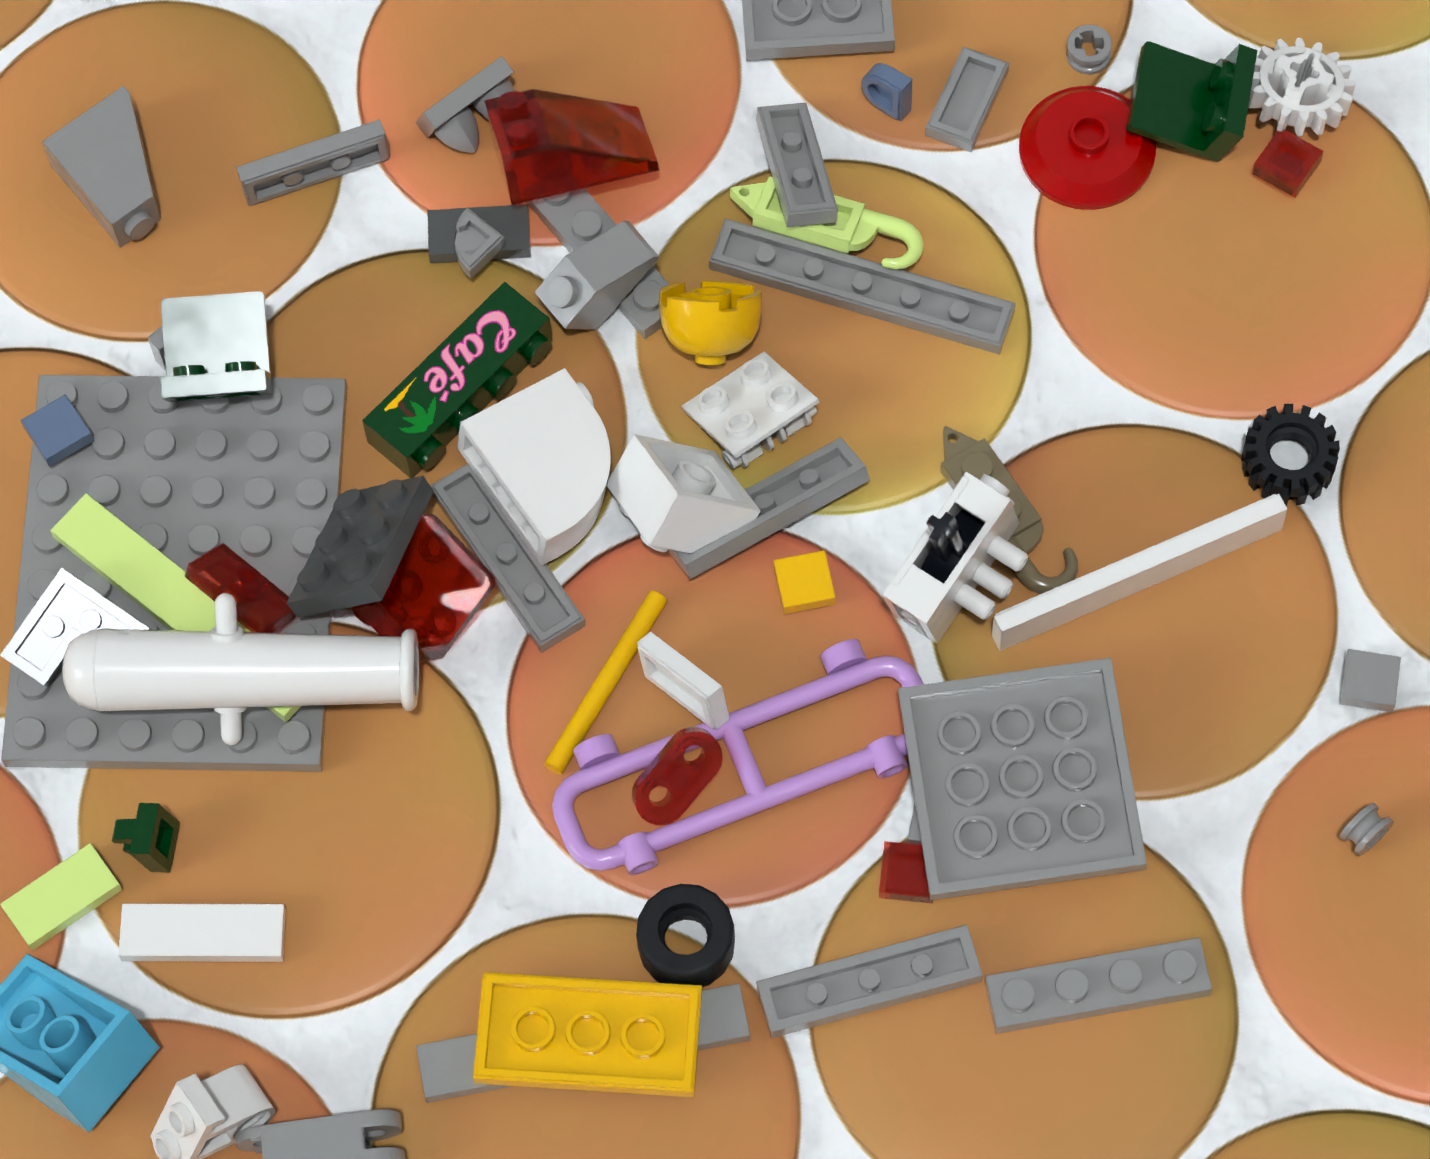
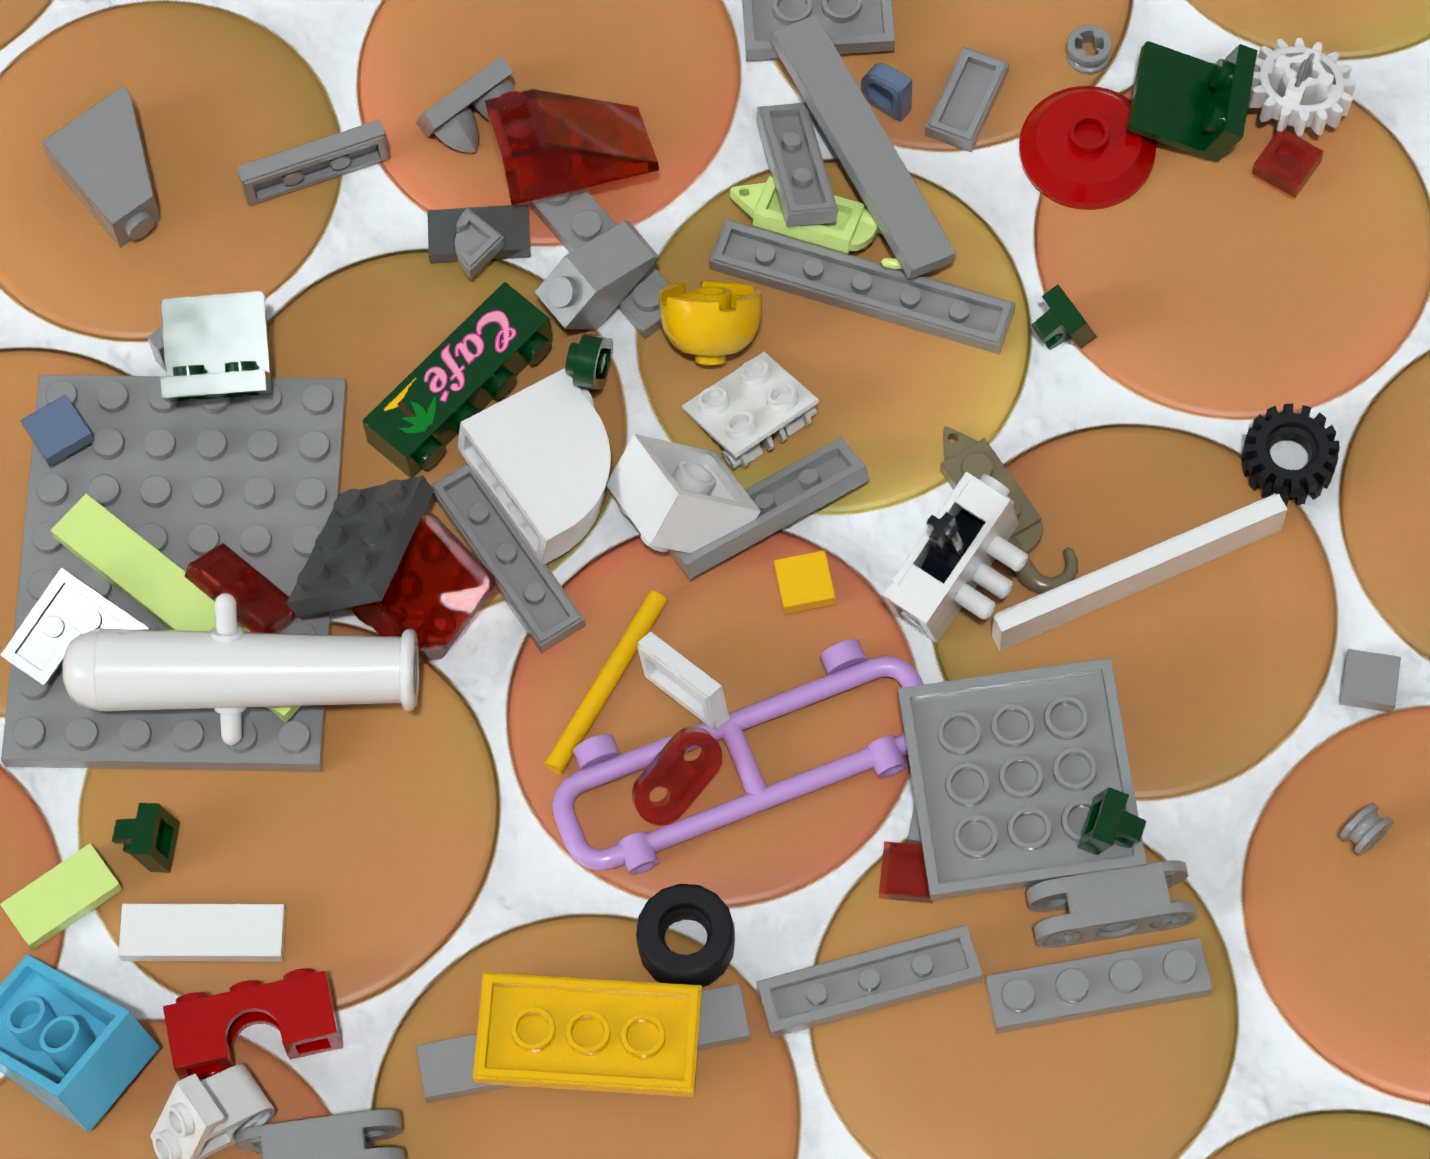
none -> red arch [163,968,343,1080]
none -> dark green plate [565,334,613,389]
none -> light grey tile [770,15,957,280]
none -> light grey piece [1026,860,1198,948]
none -> dark green tile [1032,284,1097,350]
none -> dark green tile [1078,787,1147,855]

